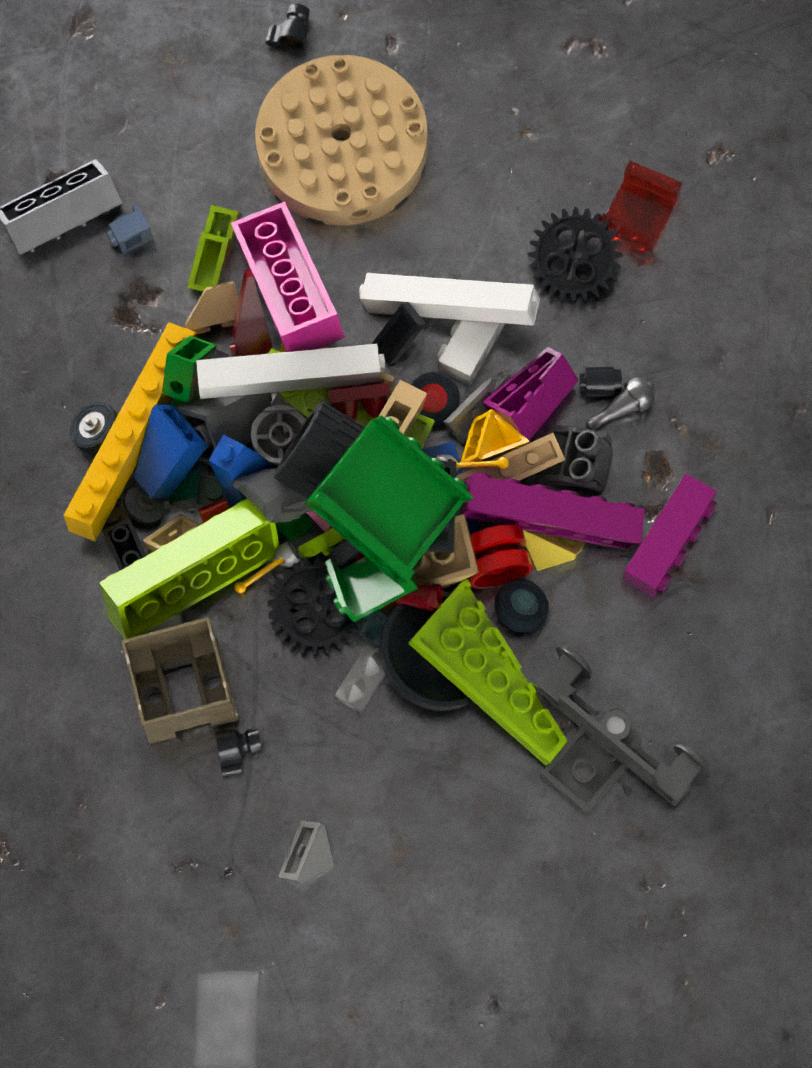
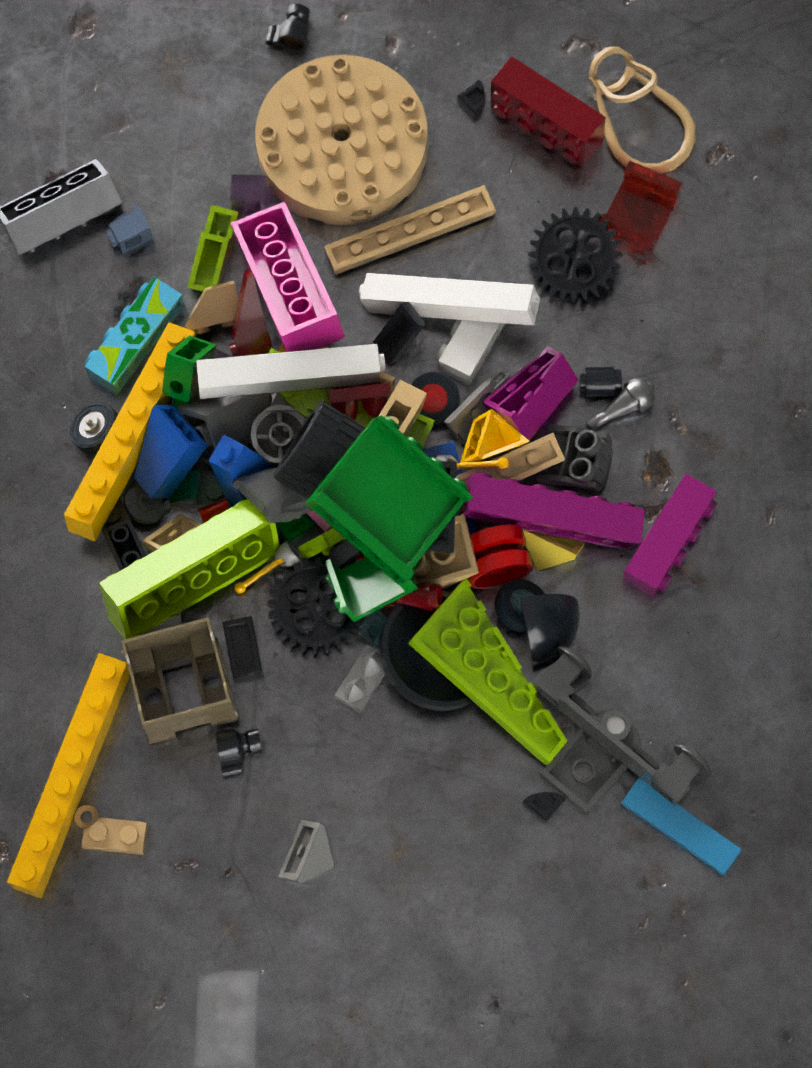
none -> yellow brick [7,653,130,899]
none -> tan hinge [74,805,148,855]
none -> medium azure brick [85,277,185,395]
none -> black tile [222,616,264,682]
none -> clear purple brick [230,174,273,216]
none -> tan plate [324,185,495,275]
none -> black tile [457,79,485,119]
none -> dark red brick [491,56,606,168]
none -> black brick [520,594,580,672]
none -> black tile [522,792,566,823]
none -> tan animal [588,47,696,175]
none -> dark azure tile [621,777,742,876]

